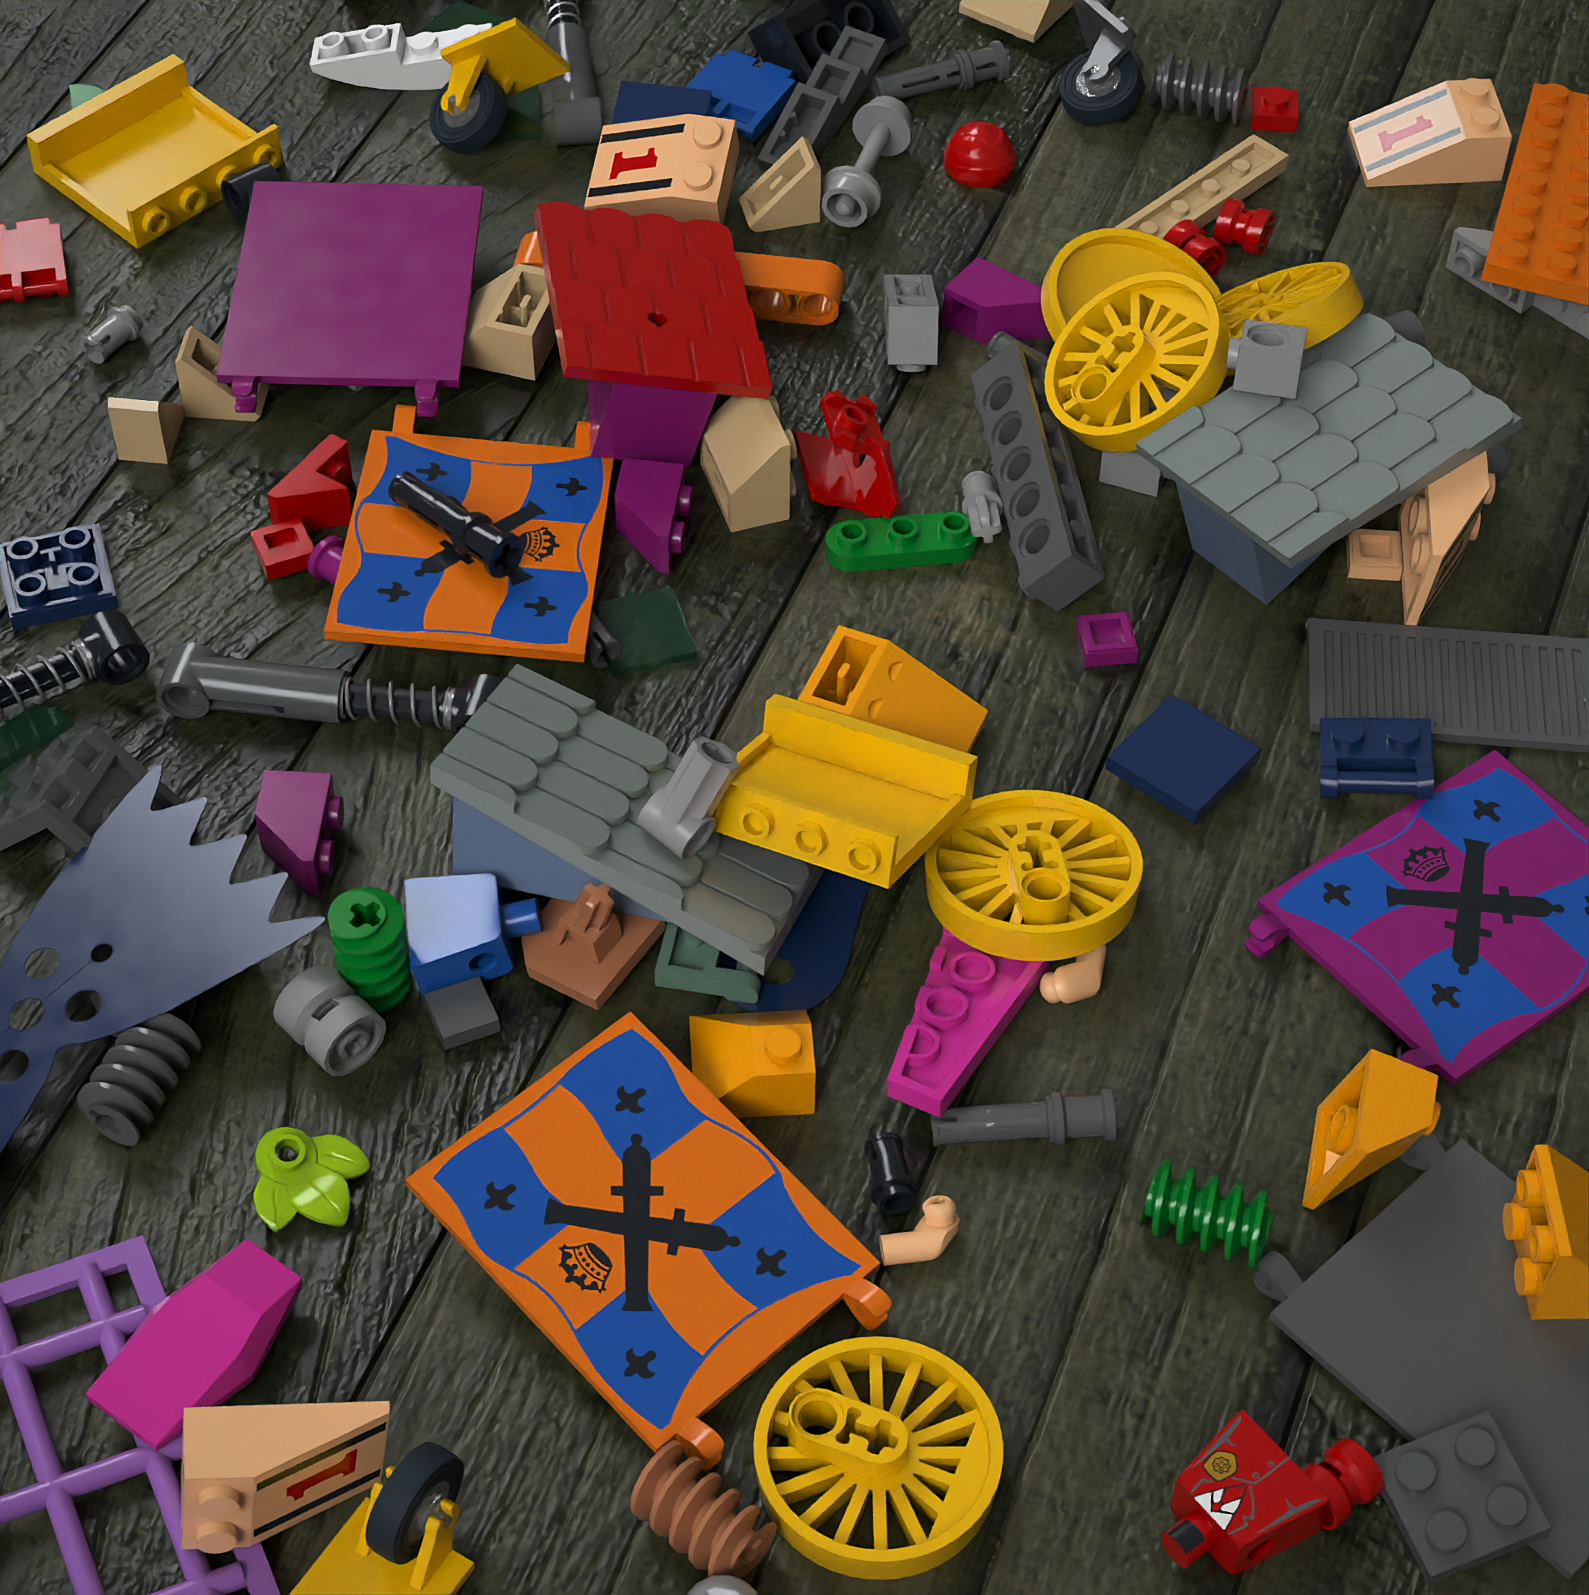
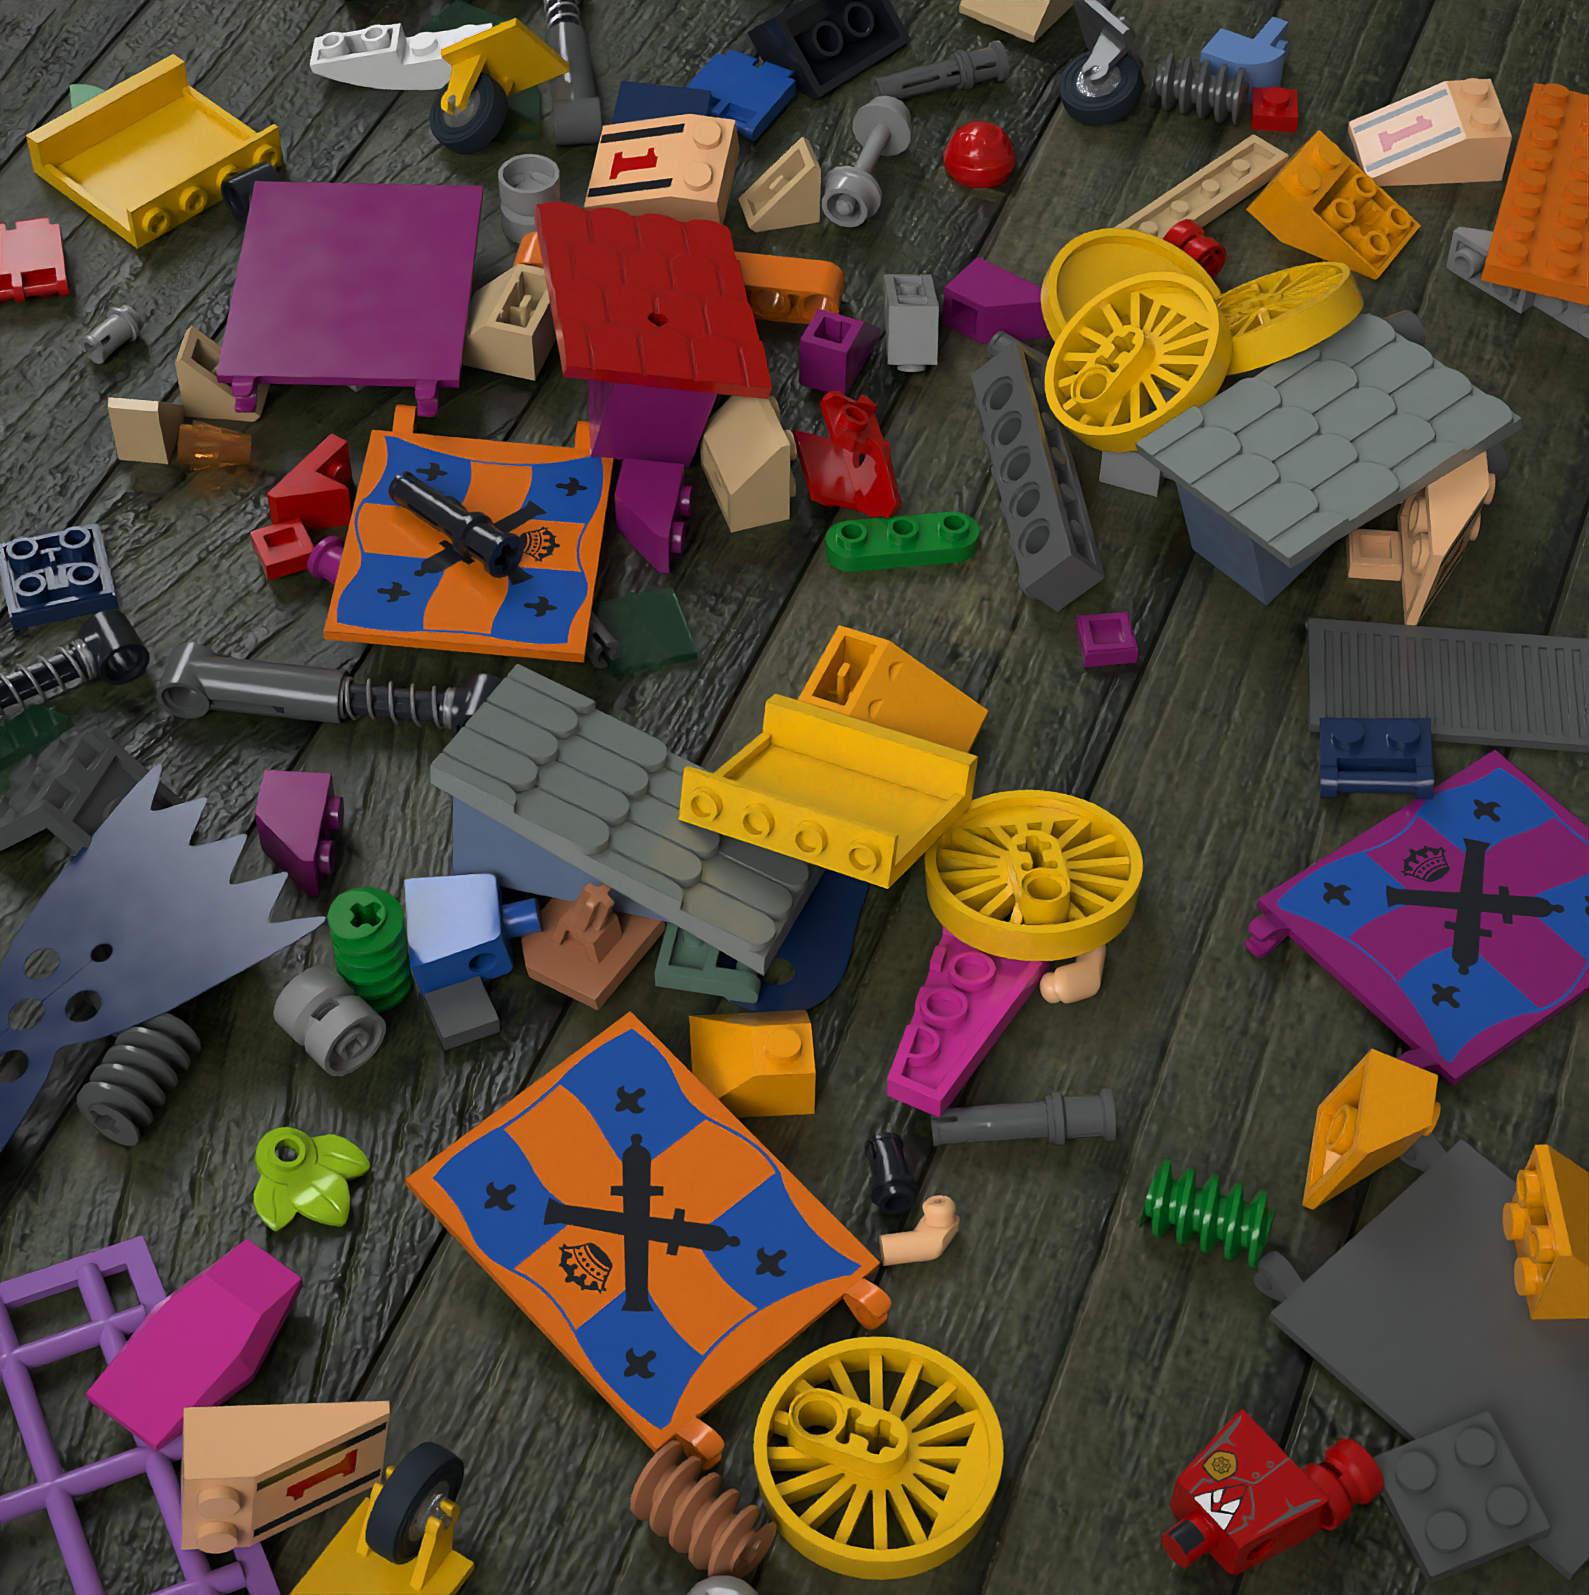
light grey piece [637,736,741,861] -> none
dark grey slope [757,25,889,167] -> none
light grey axle [962,471,1003,543] -> none
dark blue tile [1105,694,1261,825] -> none
red wheel [1213,197,1276,257] -> none
light grey brick [1226,319,1307,399] -> none
none -> clear orange cone [177,420,251,470]
none -> light grey wheel [498,154,561,244]
none -> magenta slope [799,309,881,396]
none -> medium blue brick [1199,16,1290,101]
none -> light orange slope [1246,130,1421,280]

